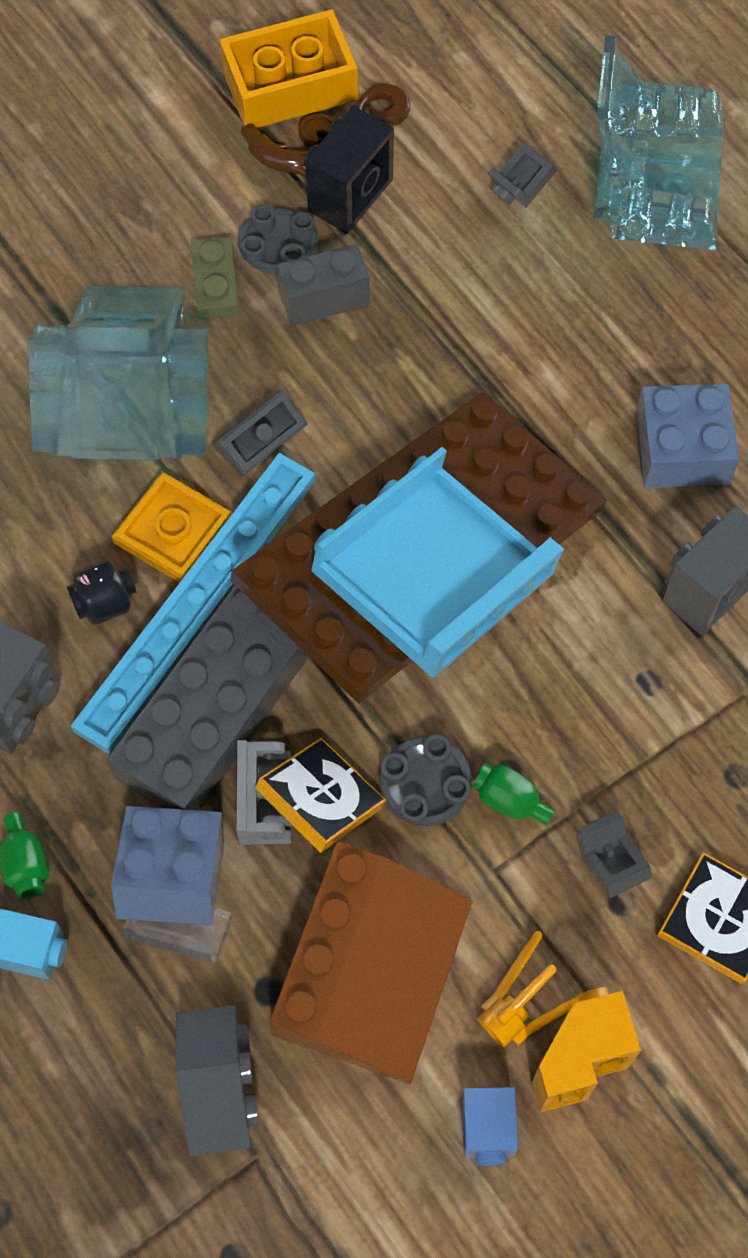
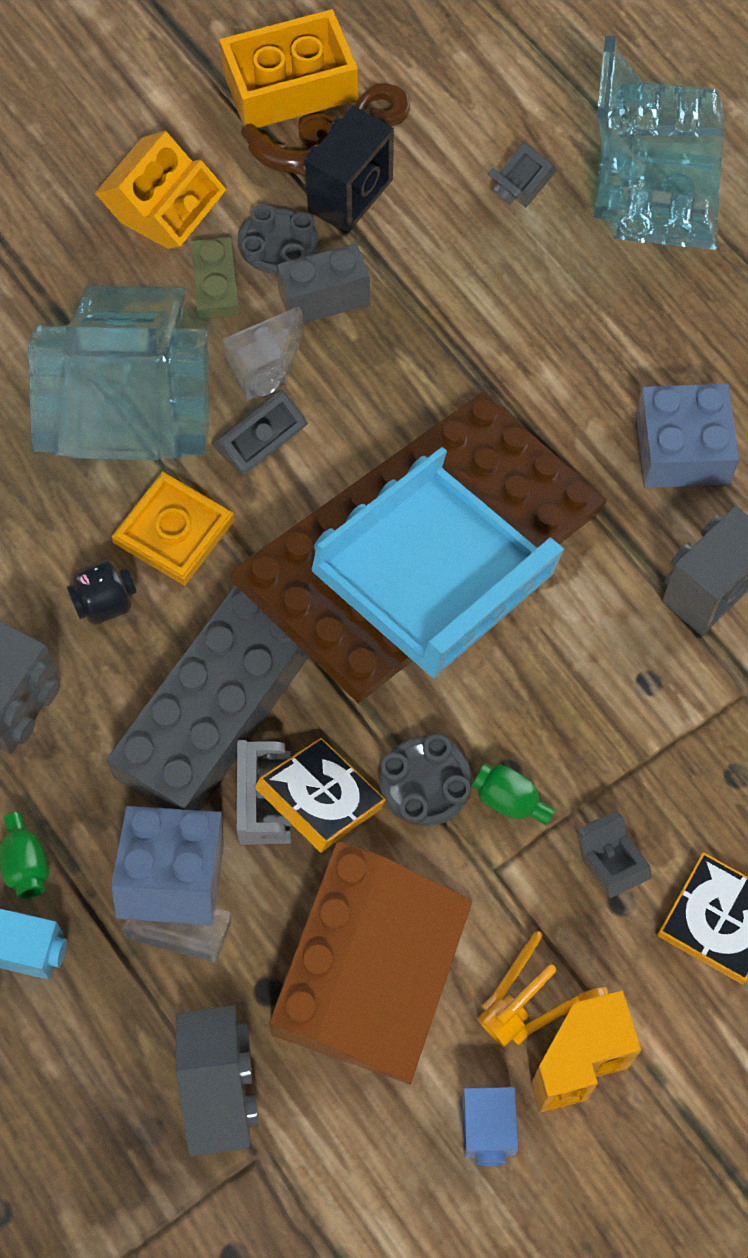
medium azure plate [71,453,316,755] -> none
none -> light orange piece [94,131,227,249]
none -> clear slope [222,306,304,400]

